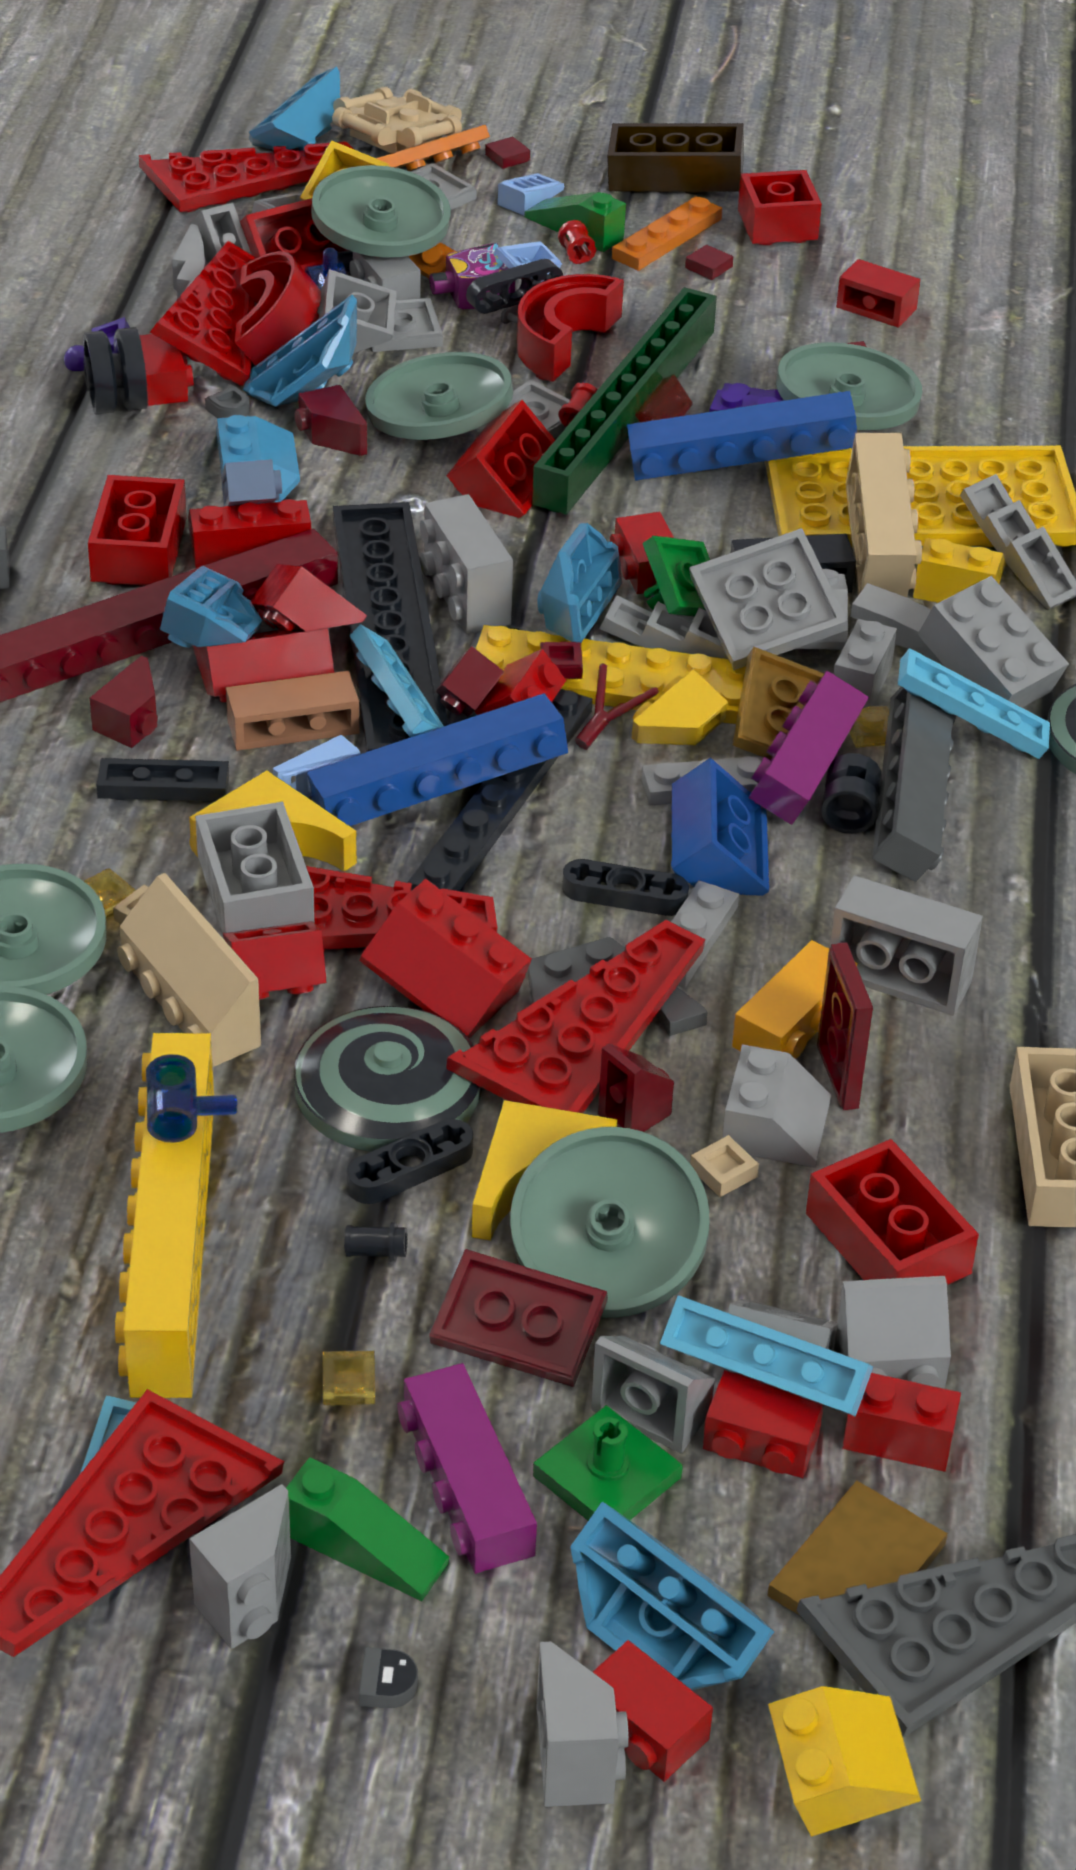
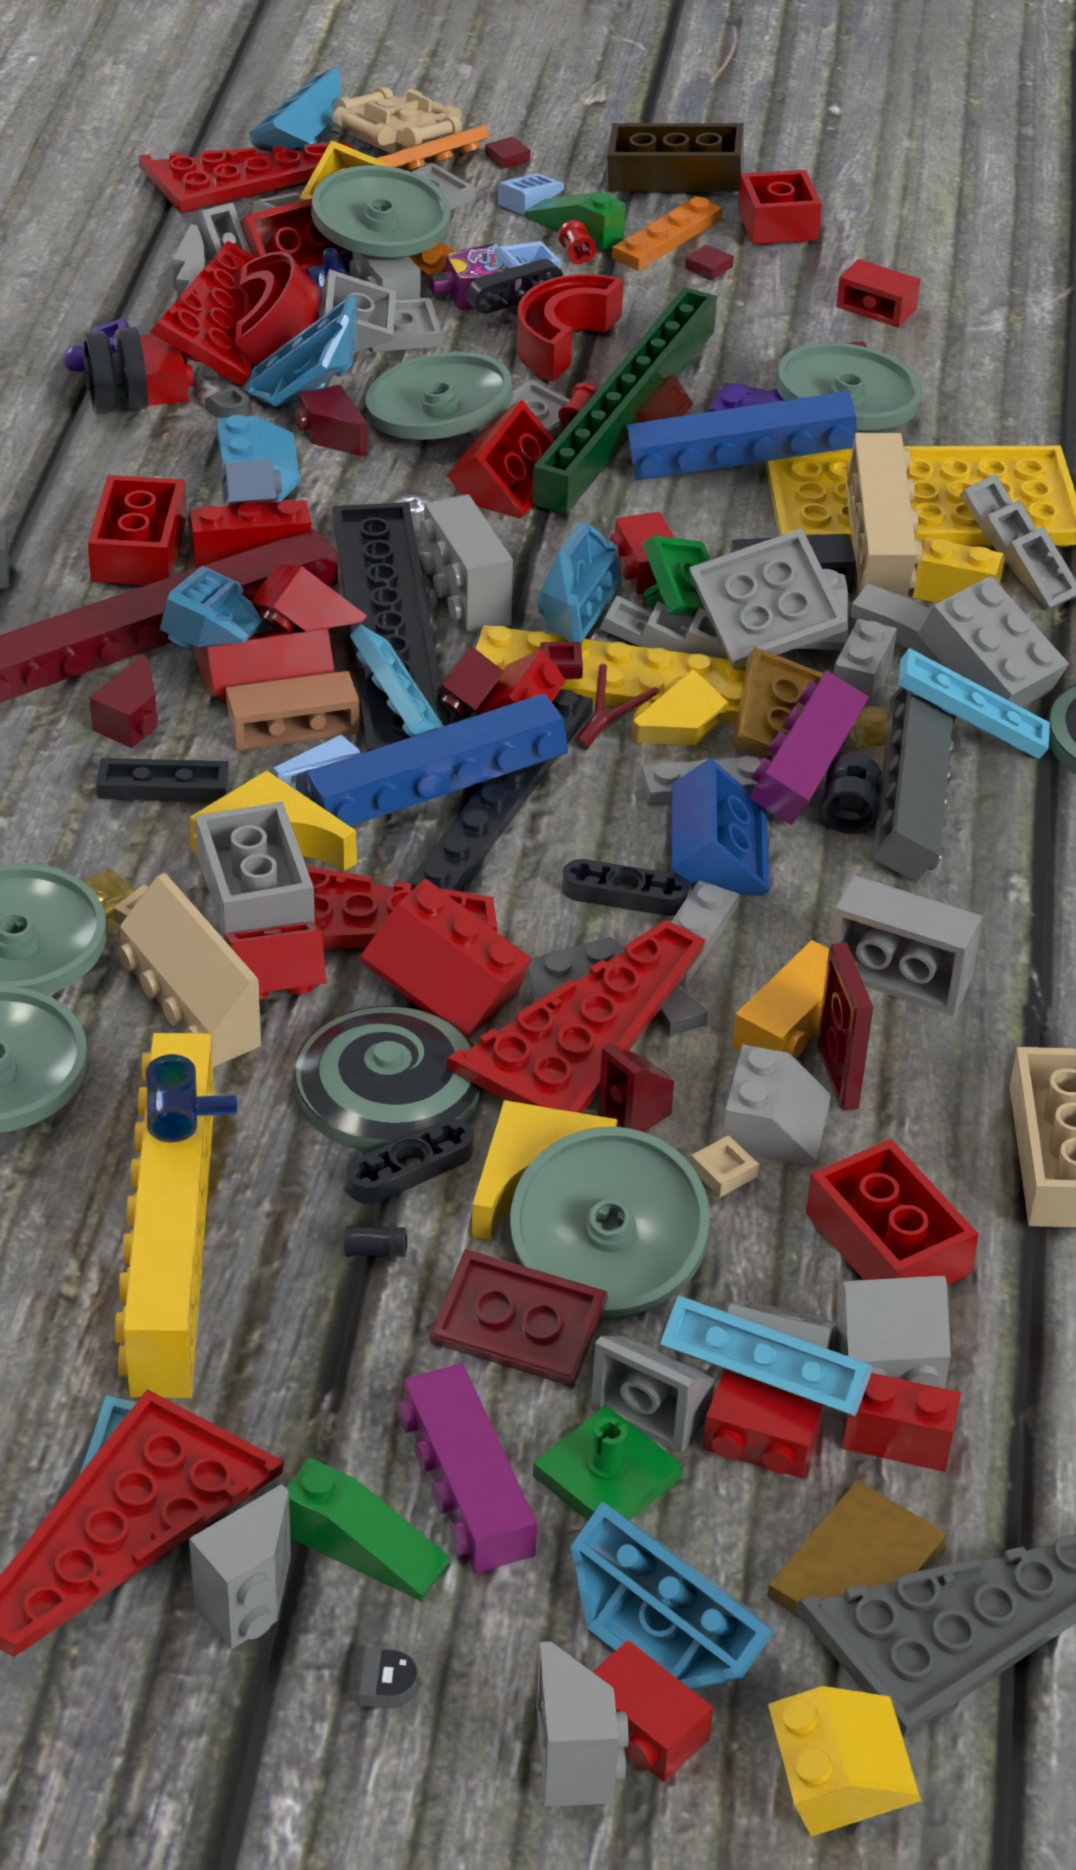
clear yellow plate [323,1351,375,1405] -> none

